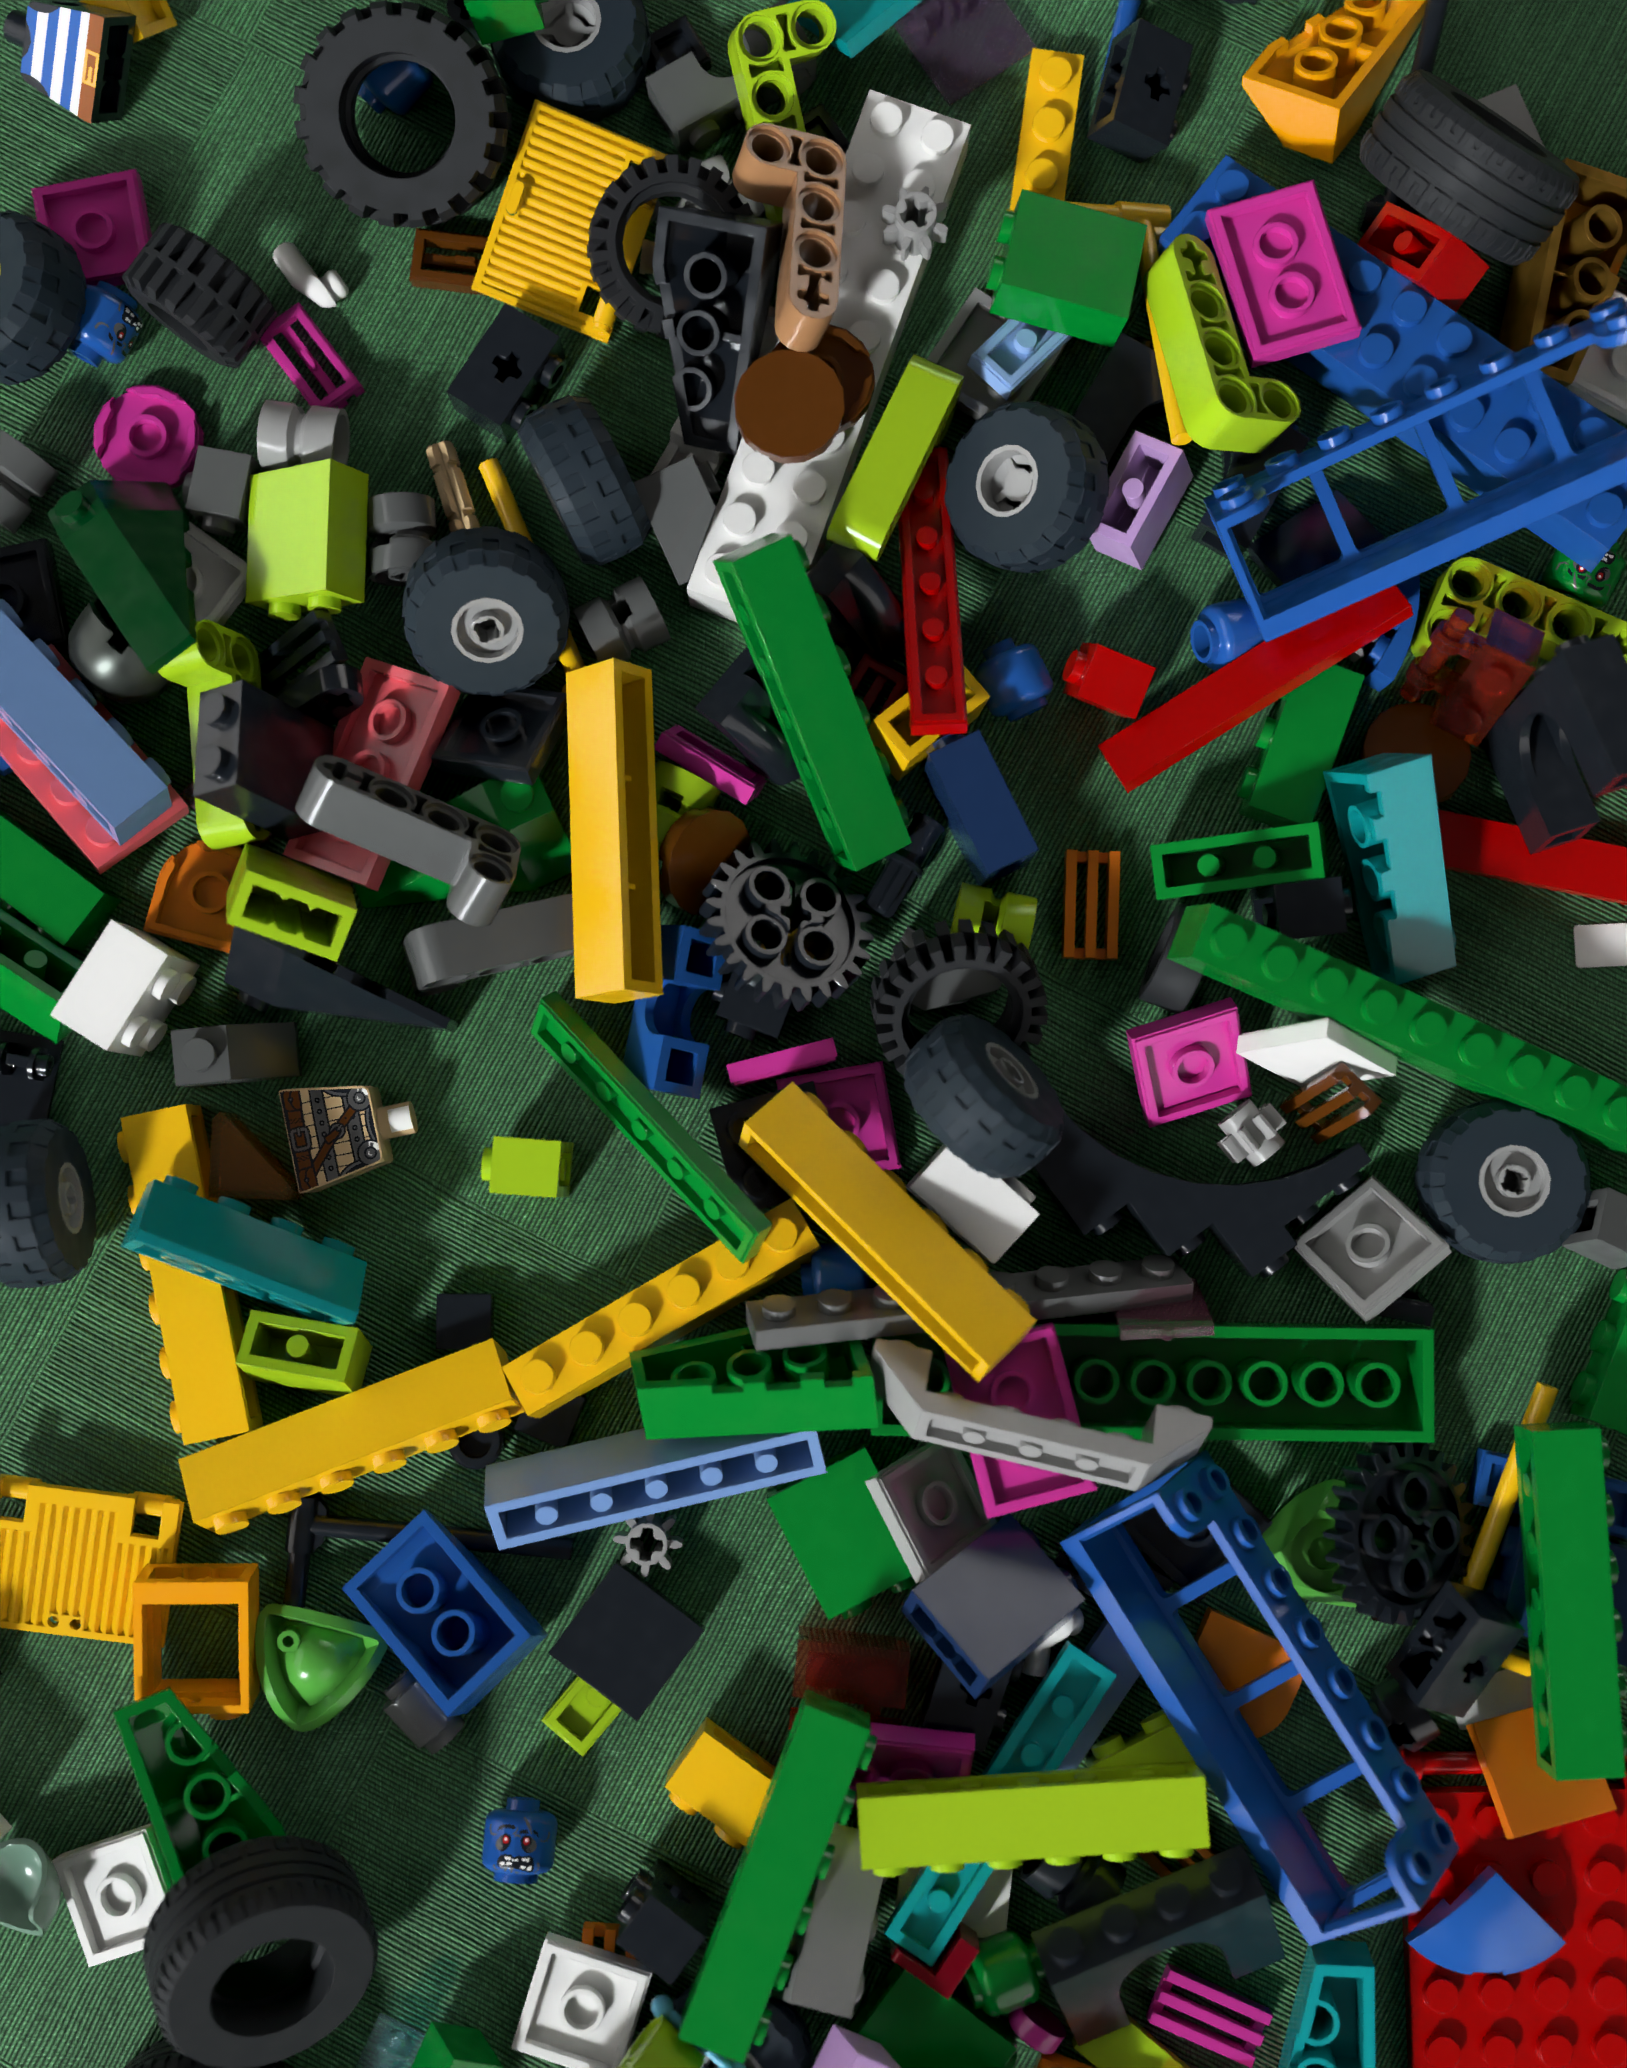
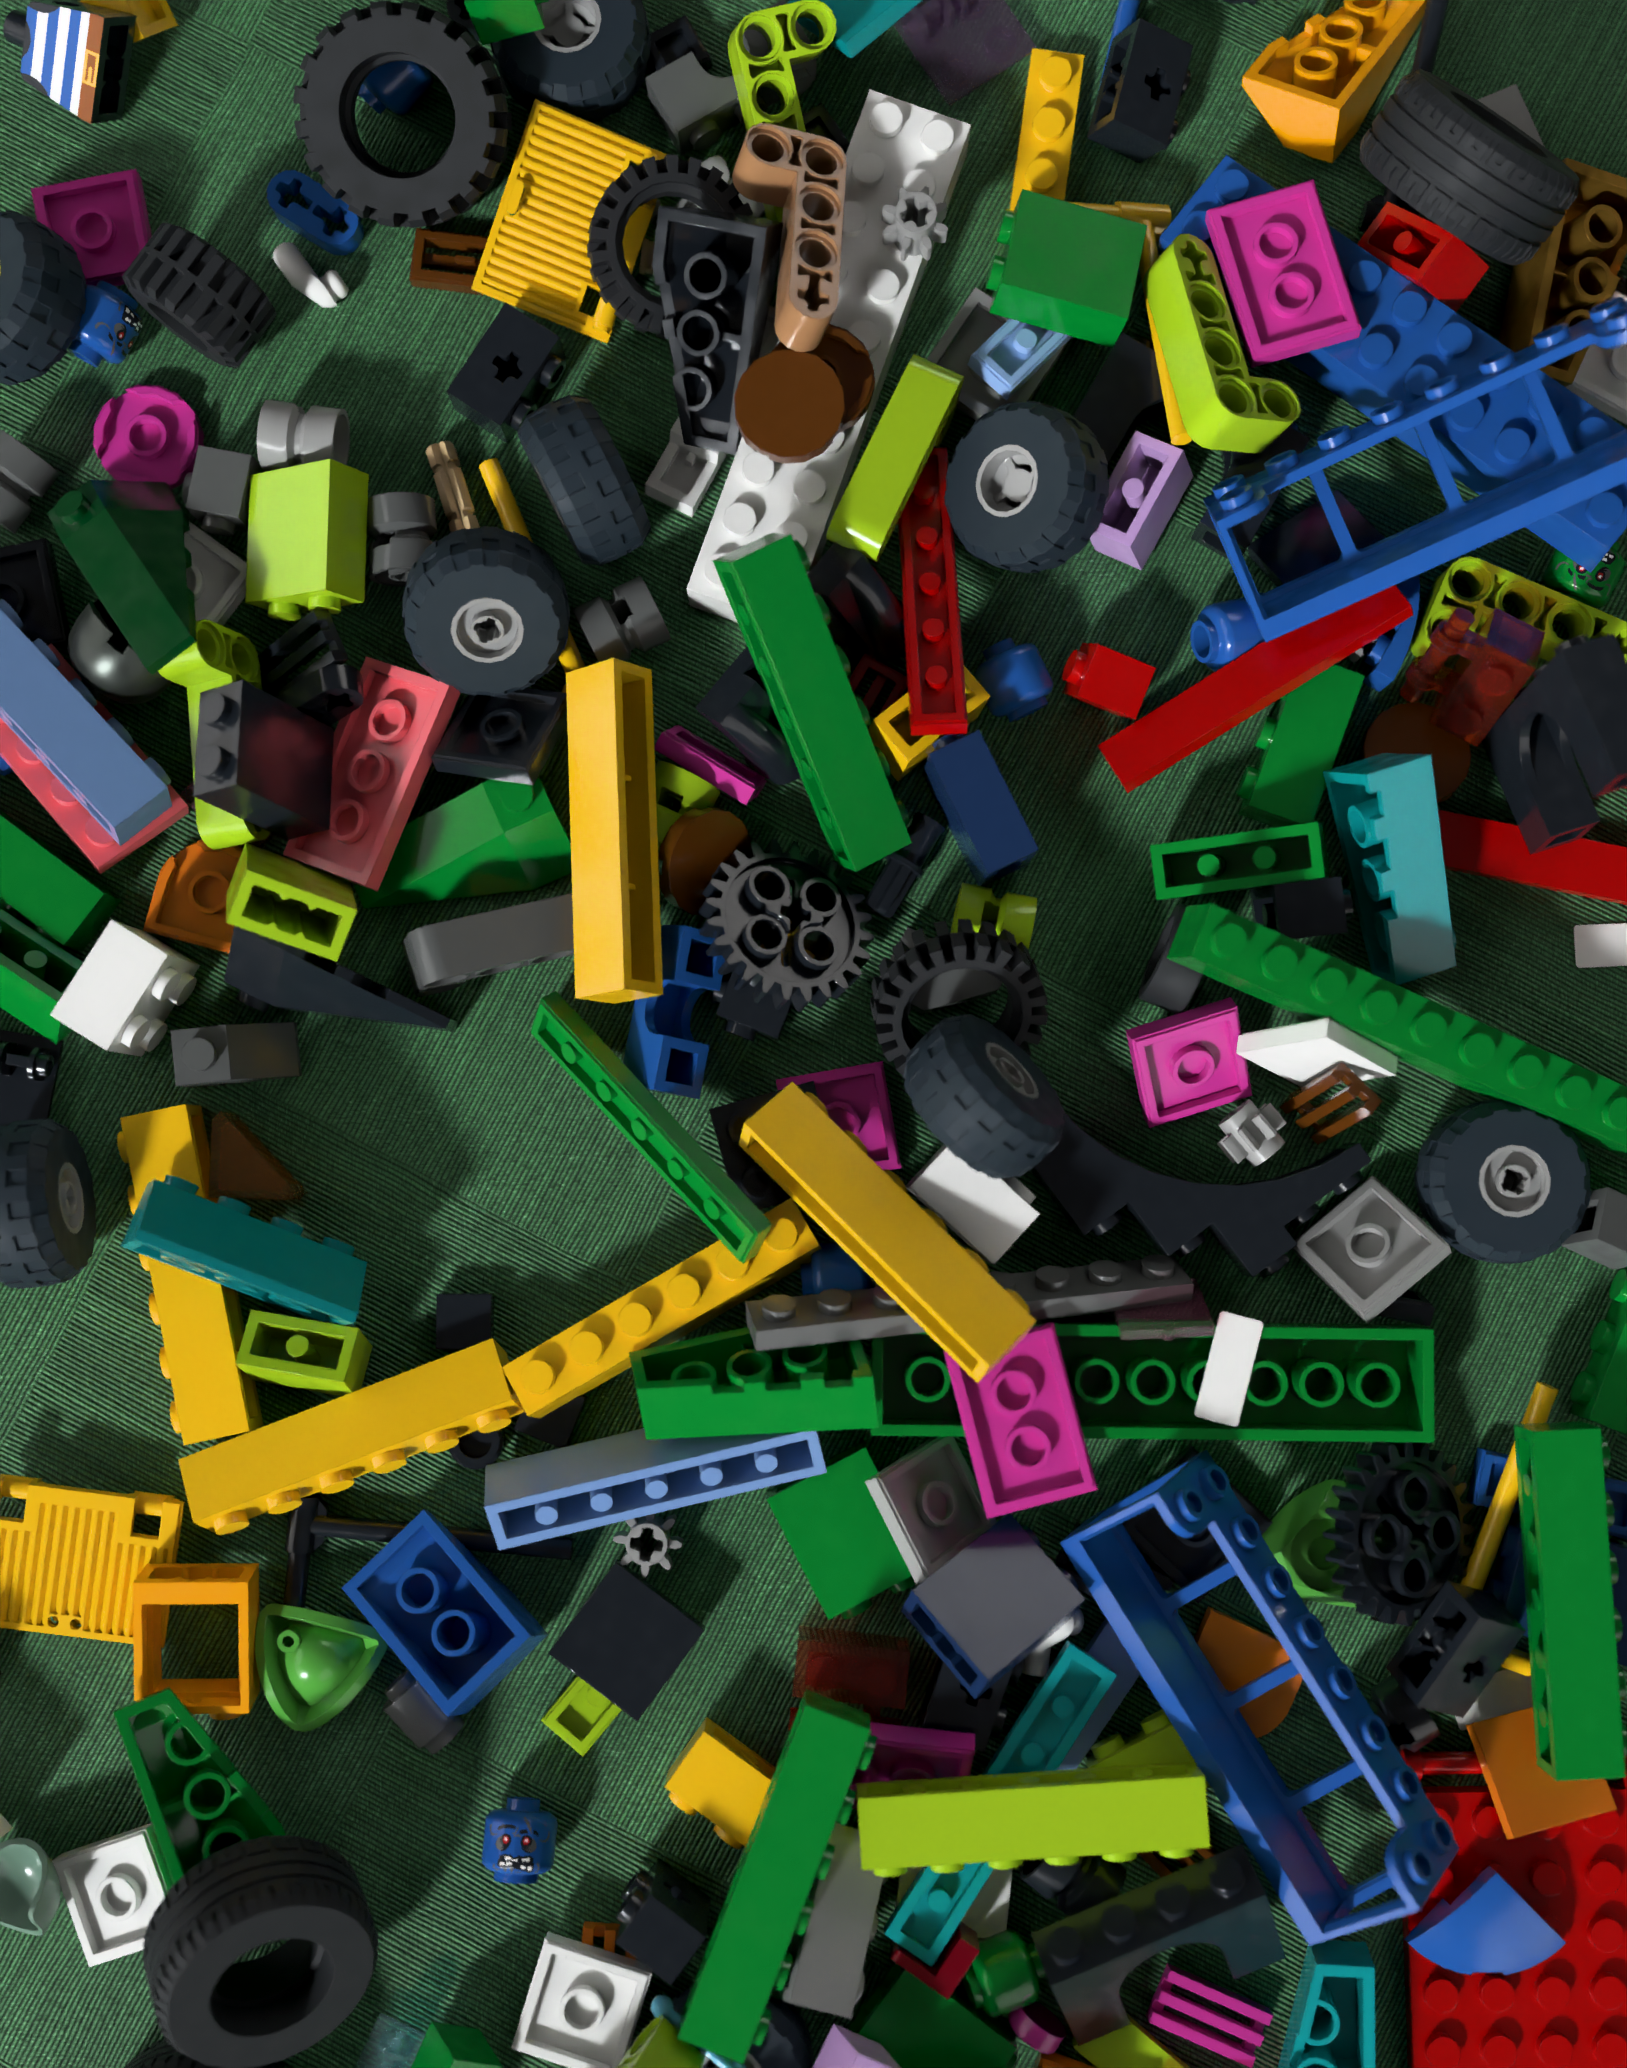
dark pink tile [260,302,365,408] -> none
torso [279,1086,418,1194] -> none
dark grey beam [295,755,521,927] -> none
lime brick [481,1136,574,1198] -> none
dark grey slope [633,455,721,585] -> none
dark pink tile [726,1037,838,1087] -> none
light grey slope [869,1338,1213,1491] -> none
orange tile [1061,849,1121,961] -> none
none -> blue beam [267,170,364,255]
none -> white sticker [1194,1311,1263,1427]

